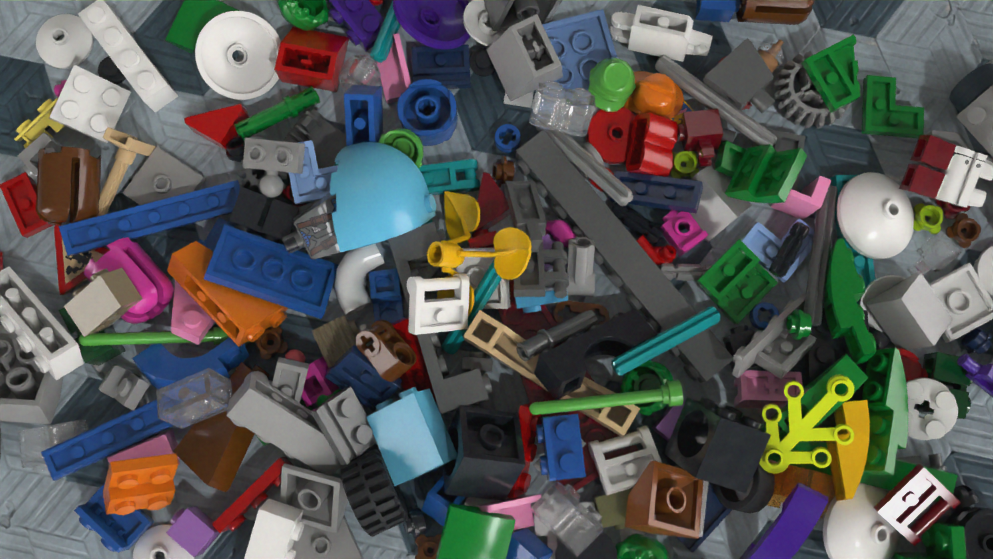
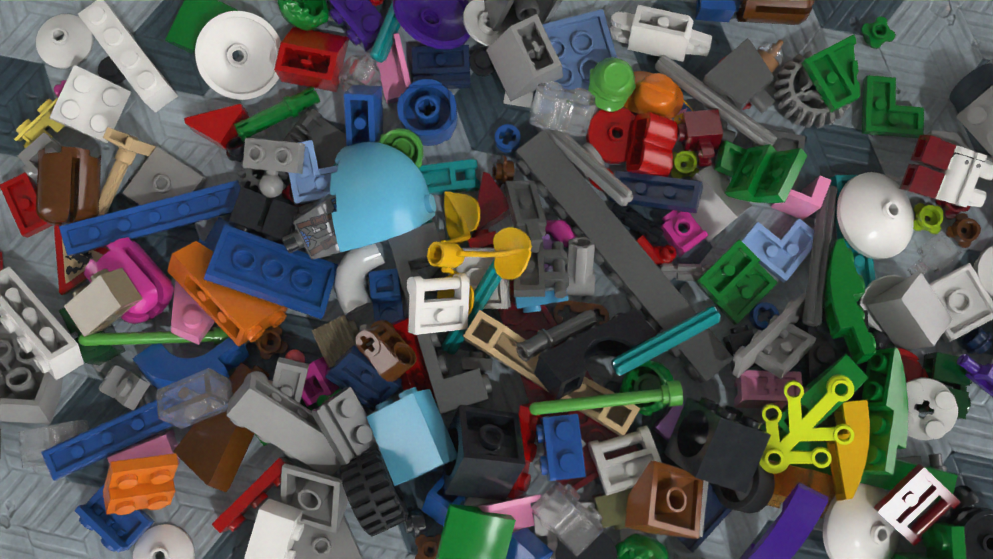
medium lavender brick [166,506,220,557] -> none
black axle [769,222,810,278] -> none
green plate [786,309,812,340] -> none
none -> green plate [861,16,896,49]

